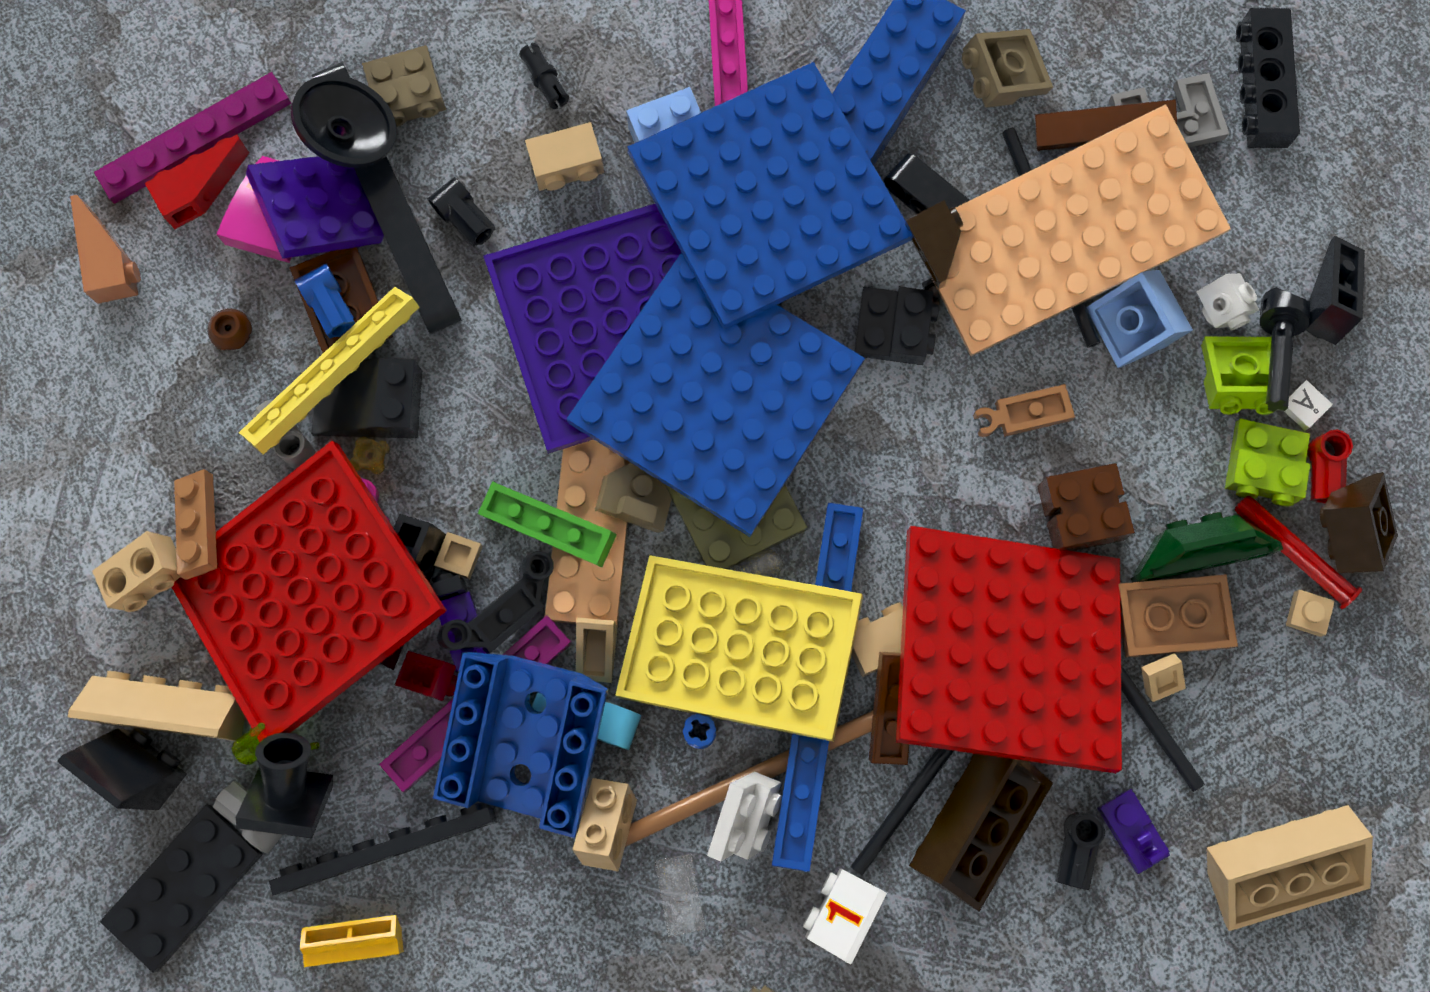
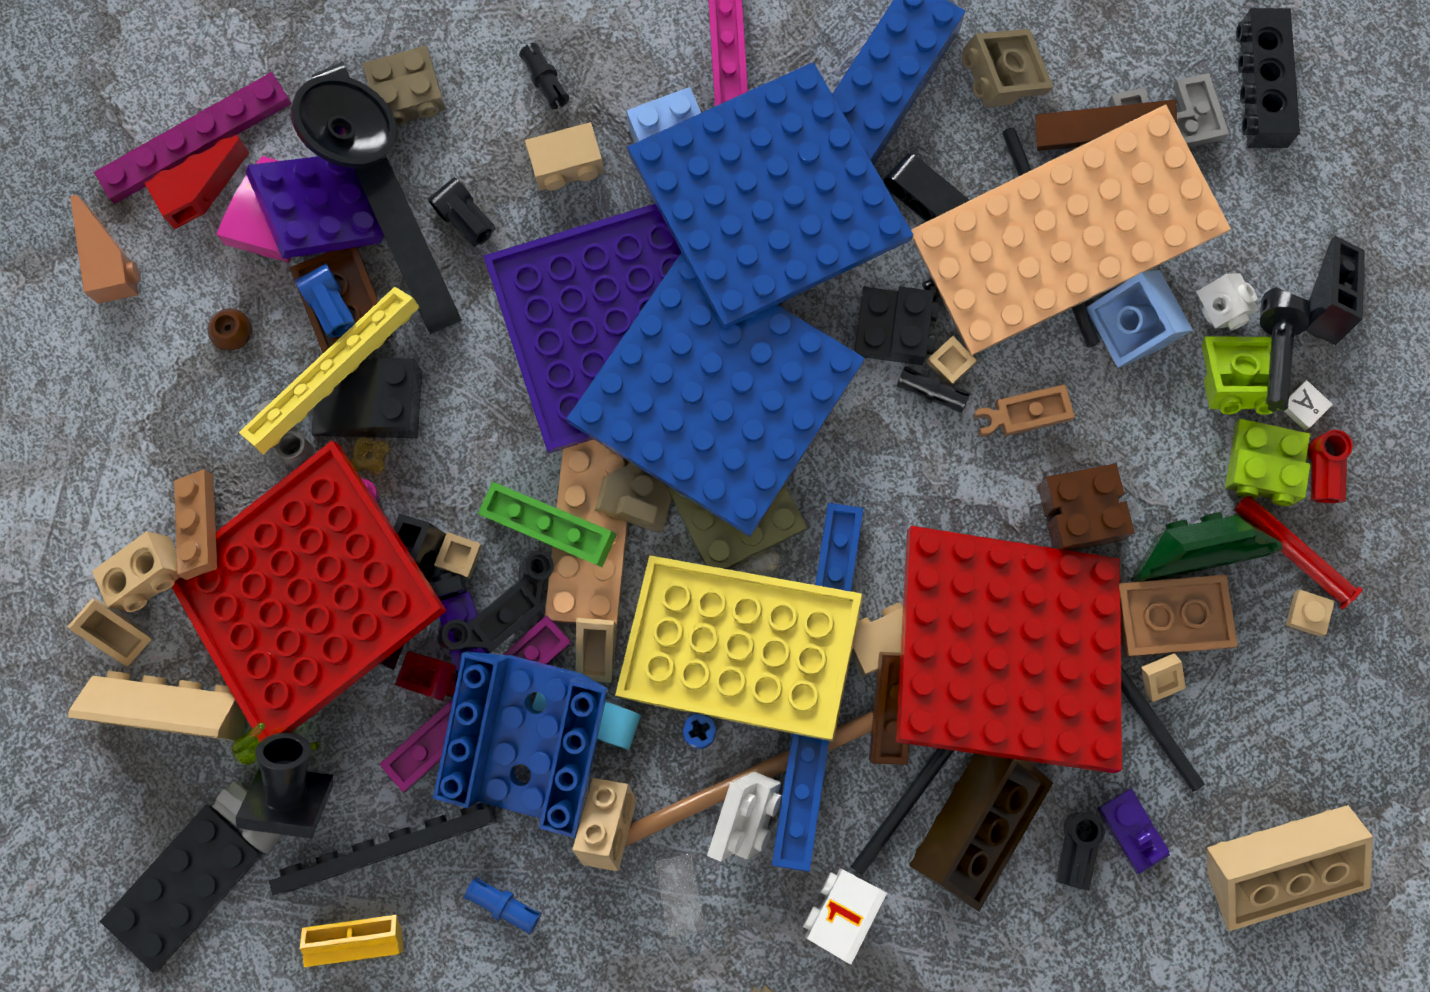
black slope [57,728,187,810] -> none
dark brown slope [905,200,963,290] -> none
dark brown slope [1320,472,1398,573] -> none
none -> tan slope [67,598,152,667]
none -> blue pin [464,877,542,935]
none -> black pin [897,366,971,414]
none -> tan plate [926,336,978,386]

